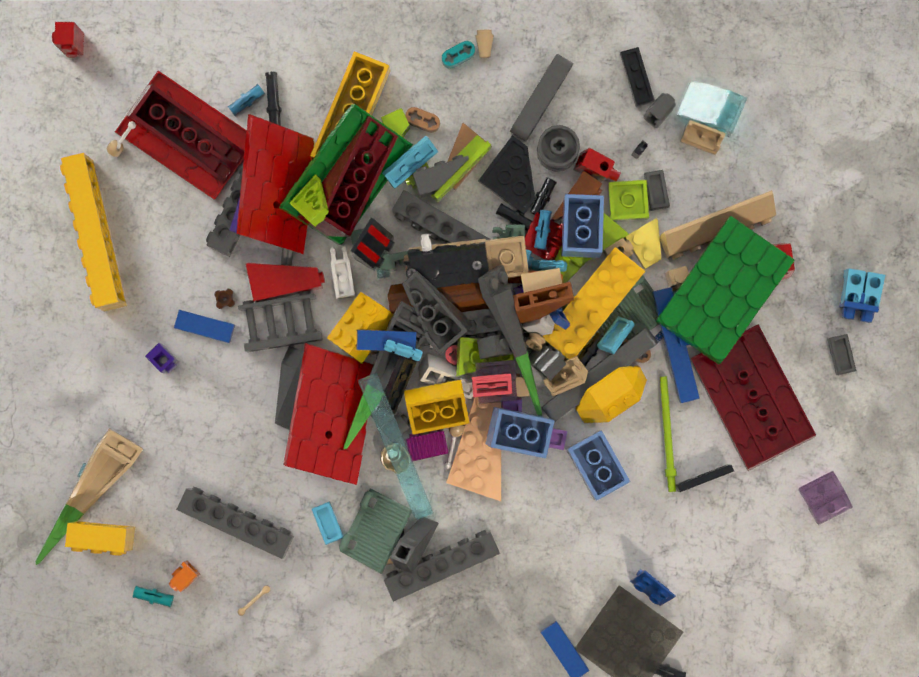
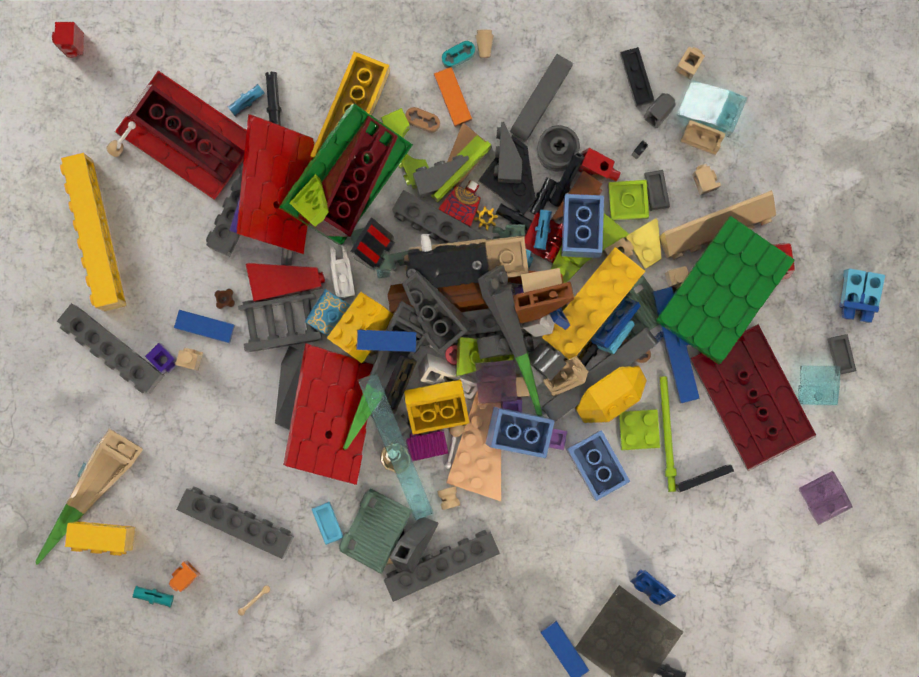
medium azure plate [382,136,438,189] -> none
medium azure axle [384,340,423,361] -> none
coral tile [472,373,512,397] -> none
tan bush [526,333,546,351] -> none
medium azure axle [531,260,567,272] -> none
none -> dark grey brick [57,303,165,394]
none -> tan brick [175,348,203,371]
none -> dark azure plate [305,289,350,336]
none -> orange tile [434,67,472,127]
none -> tan wheel [437,486,461,510]
none -> torso [439,180,481,228]
none -> yellow gear [474,206,498,231]
none -> dark grey slope [494,122,522,183]
none -> black pin [550,152,585,207]
none -> blue tile [590,297,641,349]
none -> lime plate [619,409,660,450]
none -> tan brick [675,47,705,80]
none -> tan brick [692,164,721,195]
none -> clear light blue slope [798,366,840,405]

